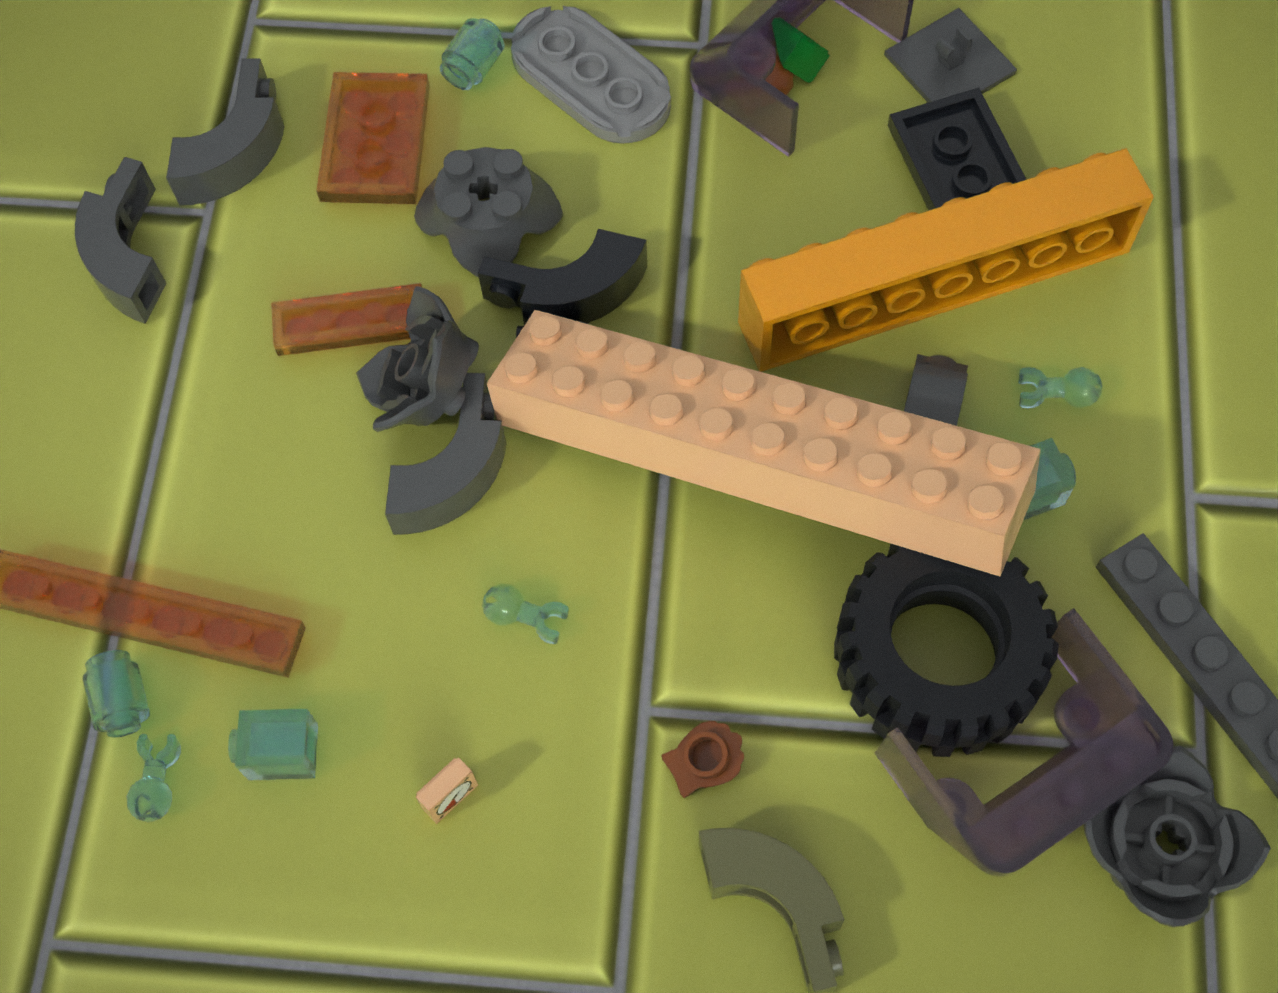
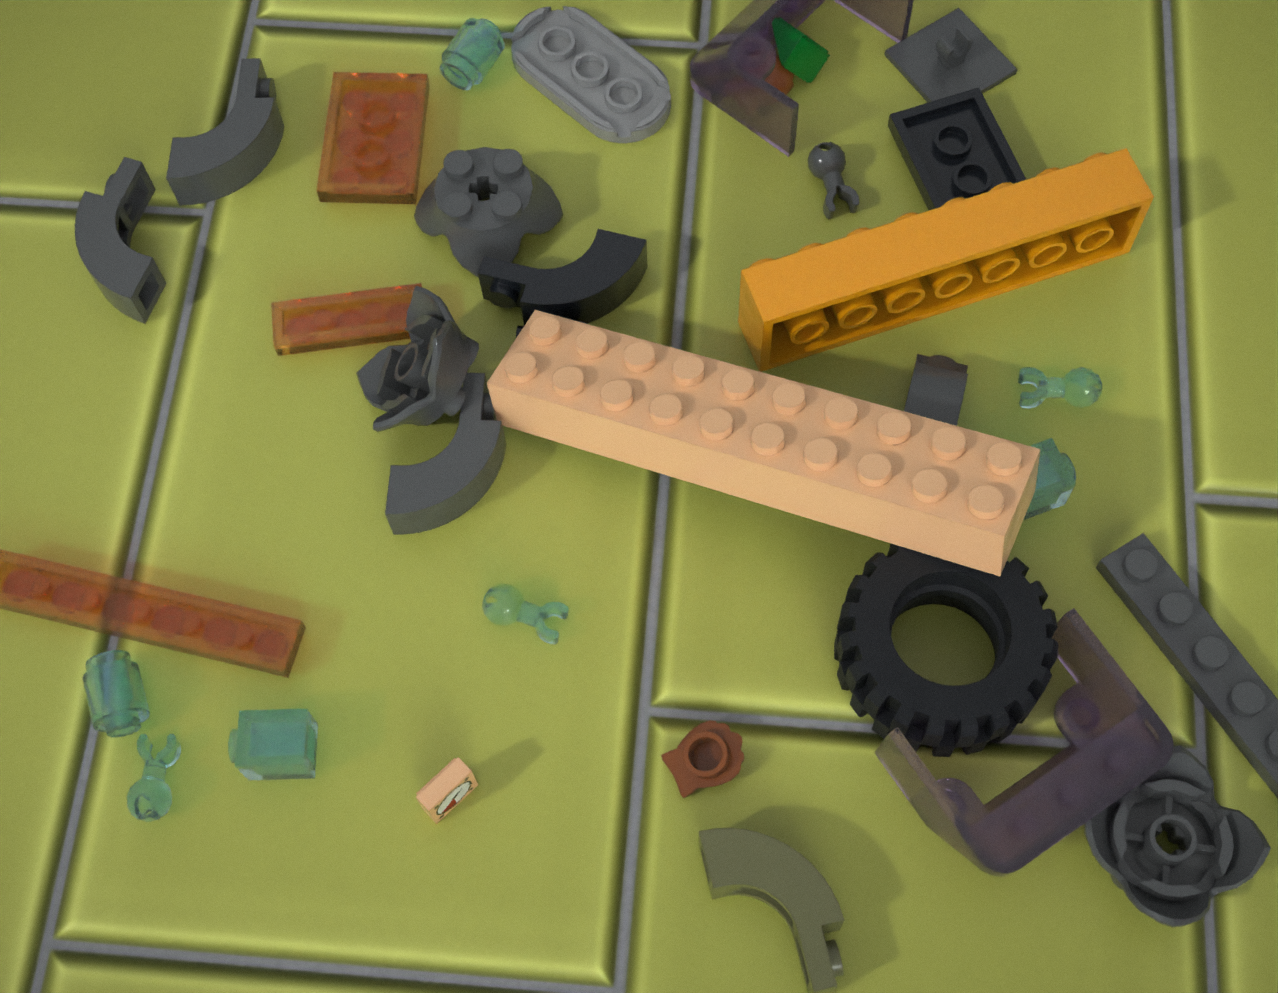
none -> dark grey arm [808,142,859,219]

